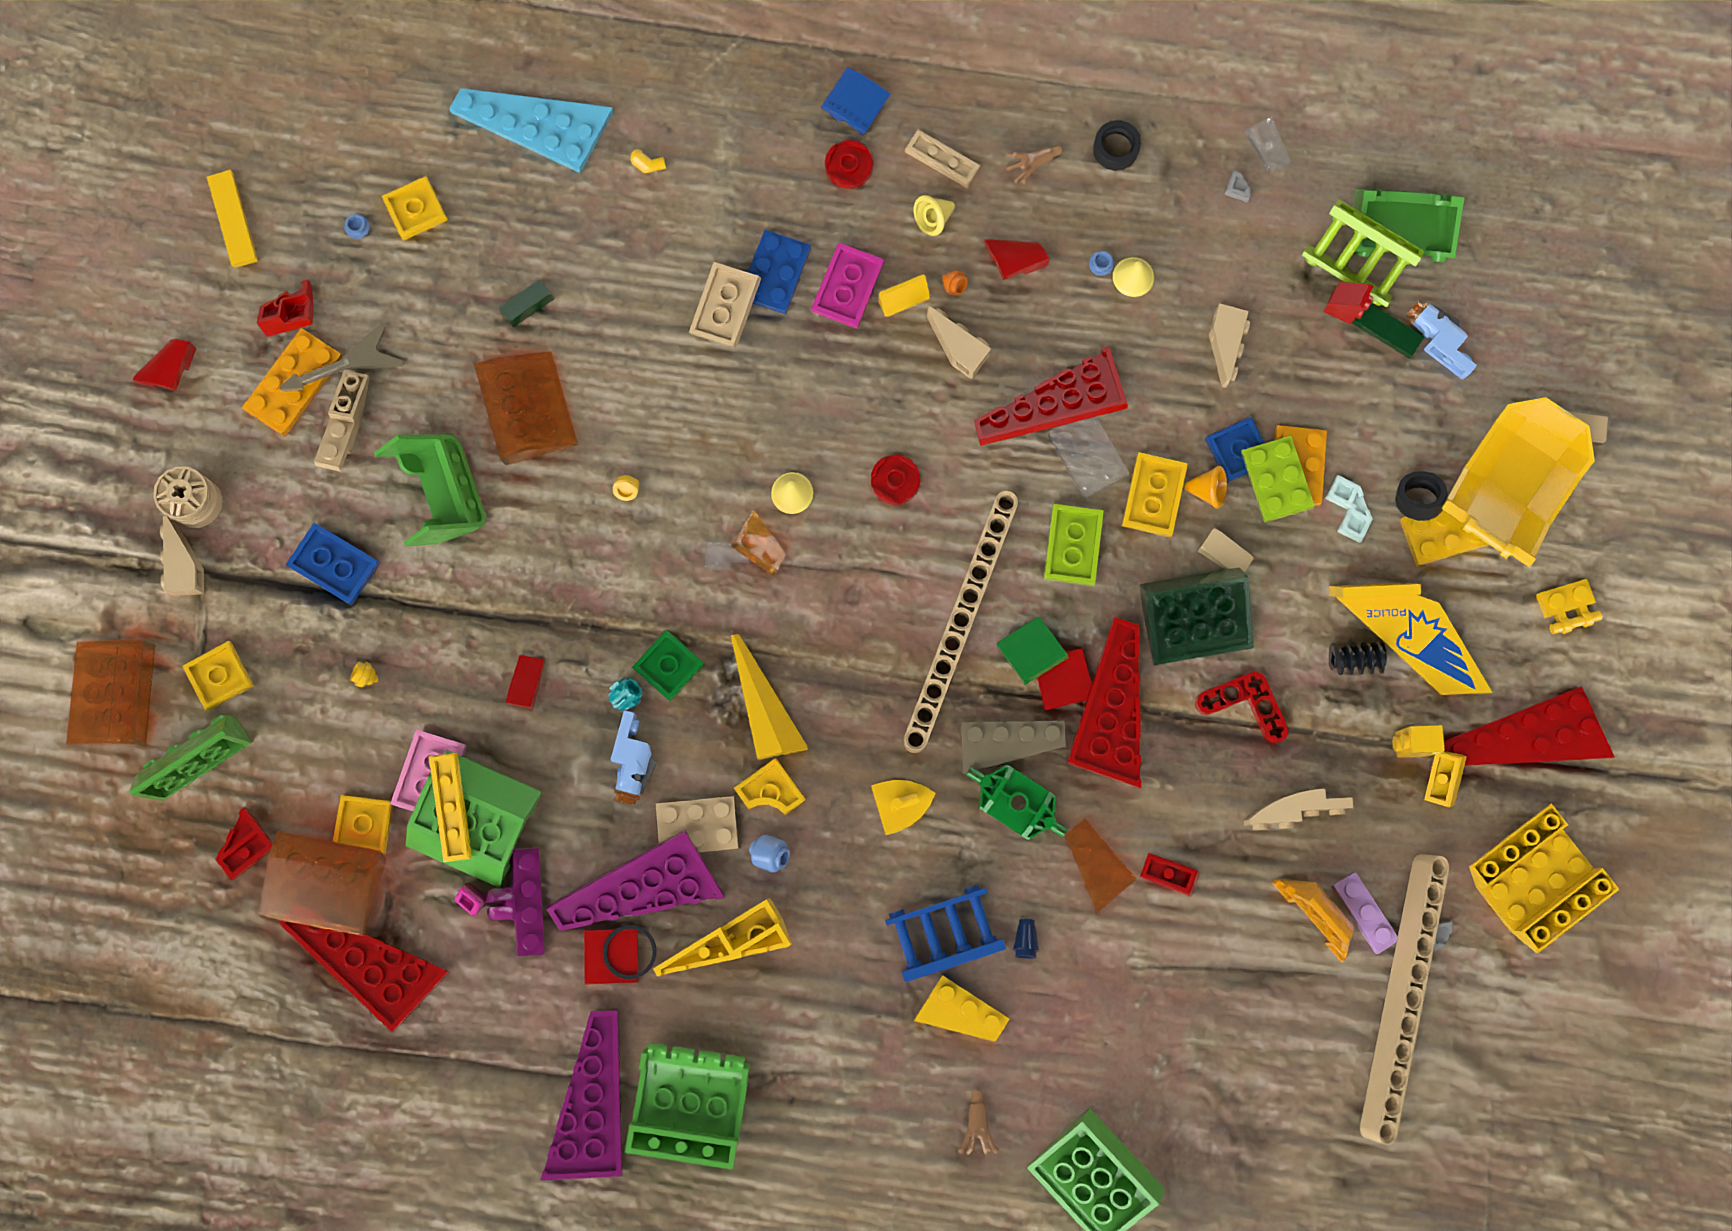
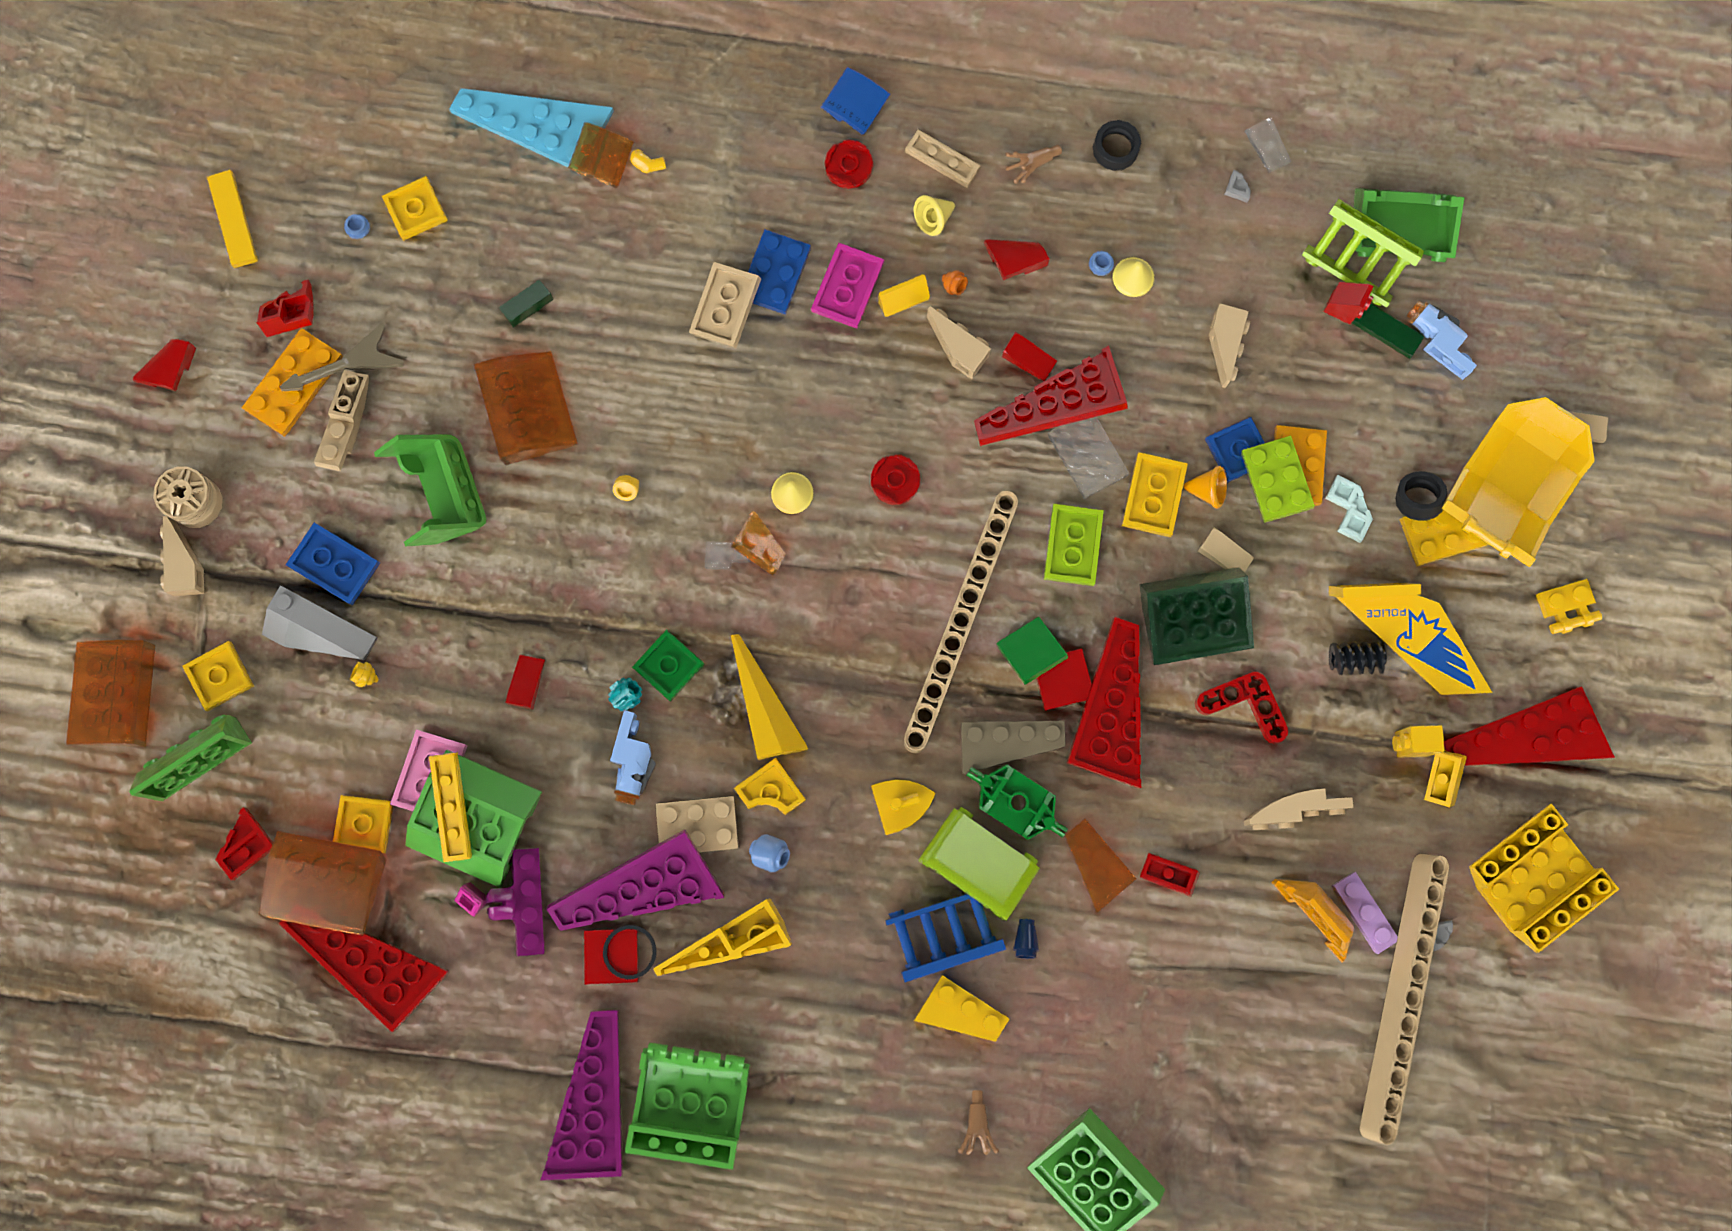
none -> light grey wedge [262,586,378,660]
none -> clear orange slope [568,122,634,188]
none -> lime windscreen [918,807,1040,921]
none -> red slope [1002,332,1057,382]

